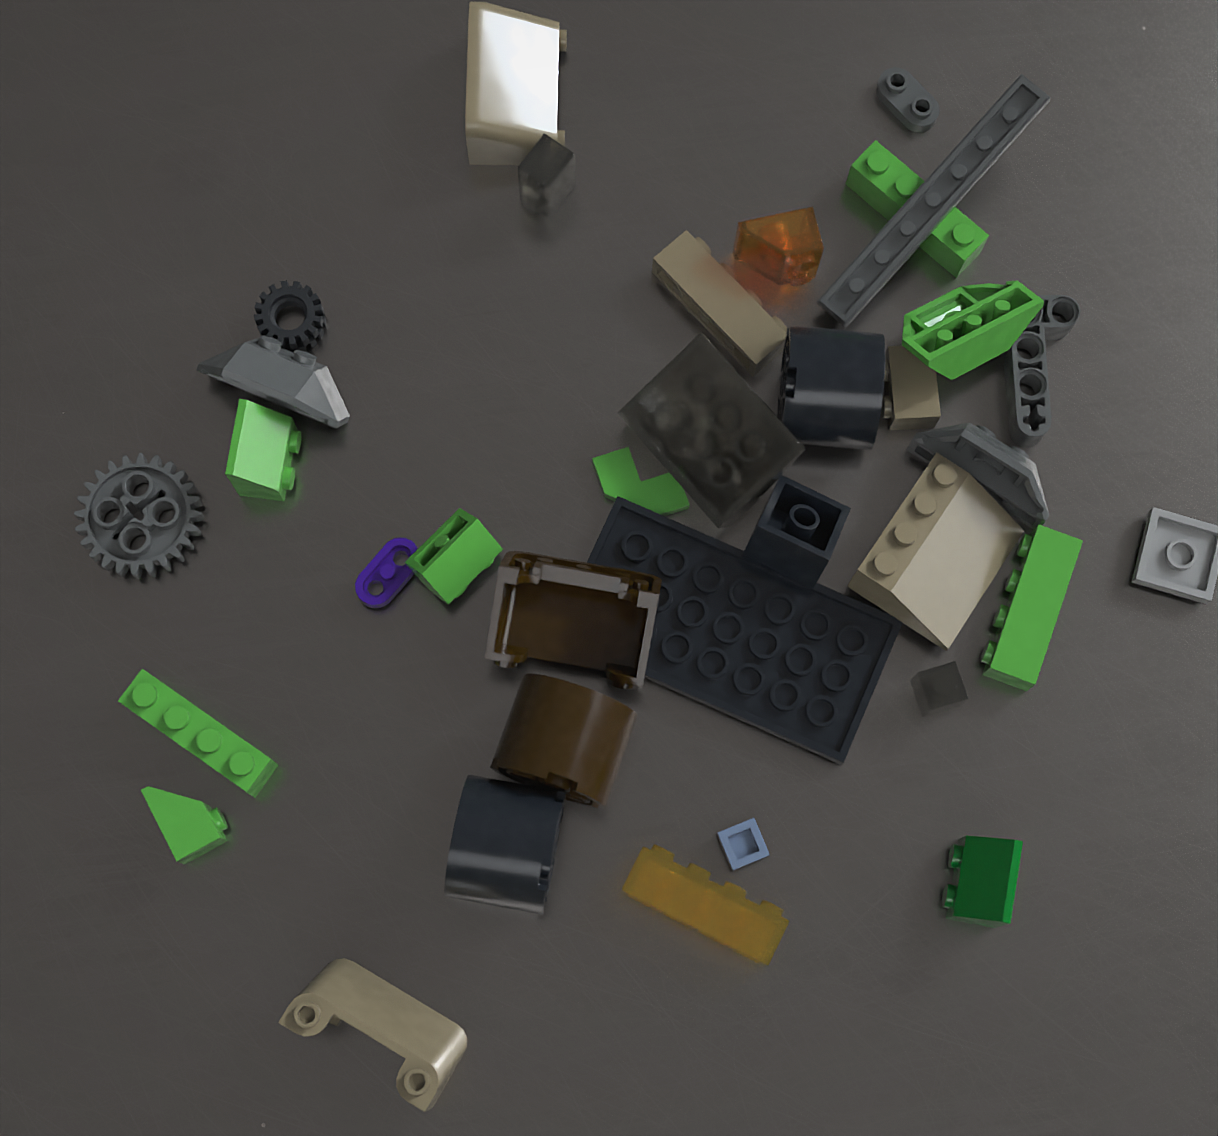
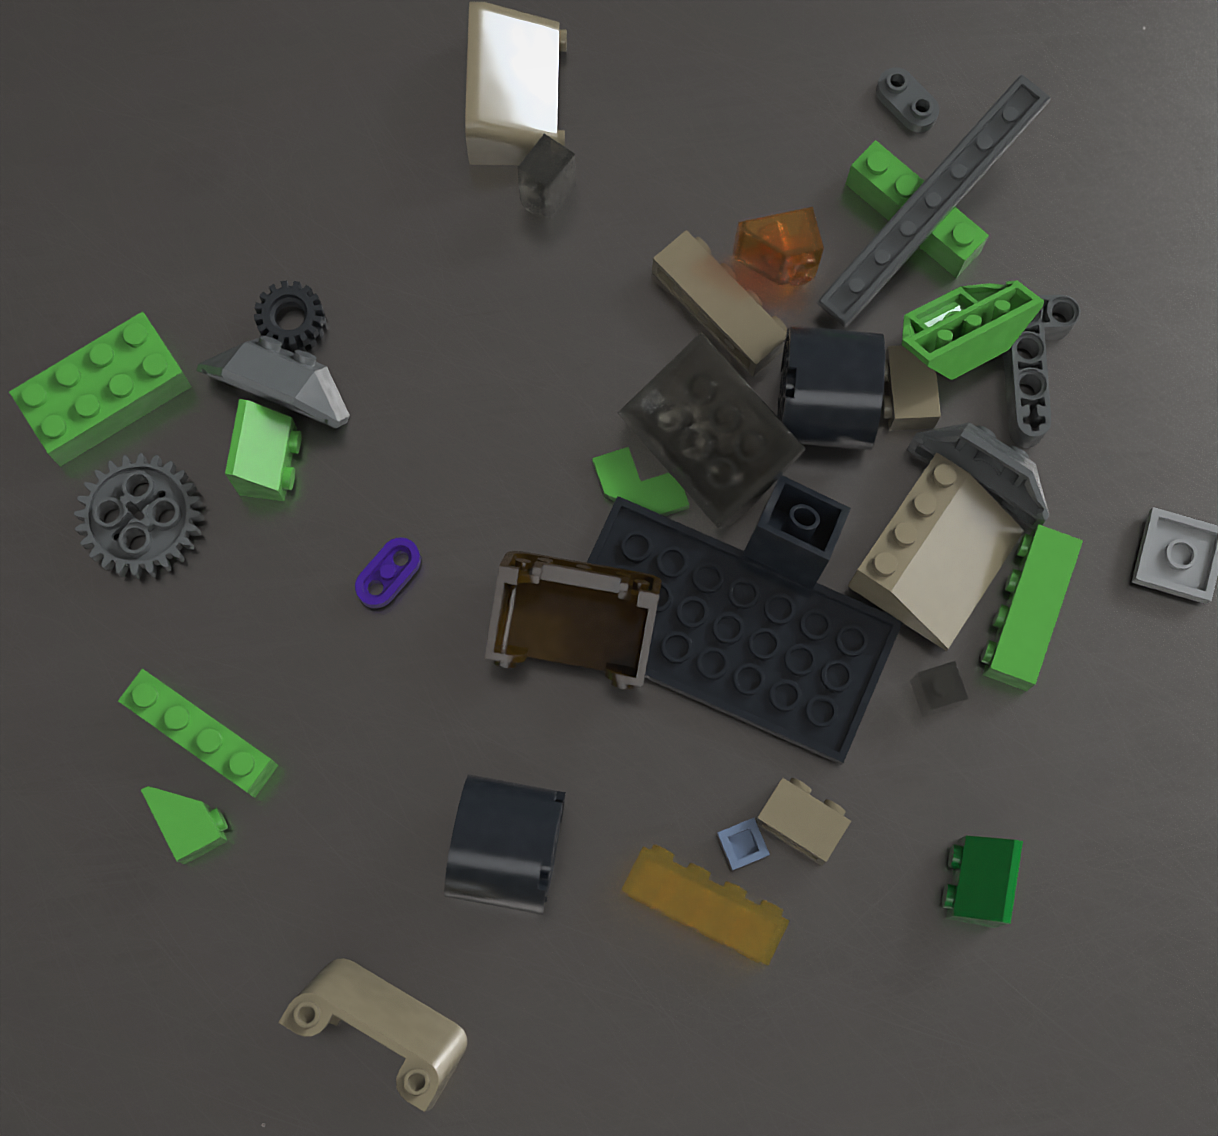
bright green brick [405,508,503,604] -> none
dark brown brick [490,673,637,808] -> none
none -> bright green brick [9,311,192,467]
none -> dark tan brick [756,777,851,866]

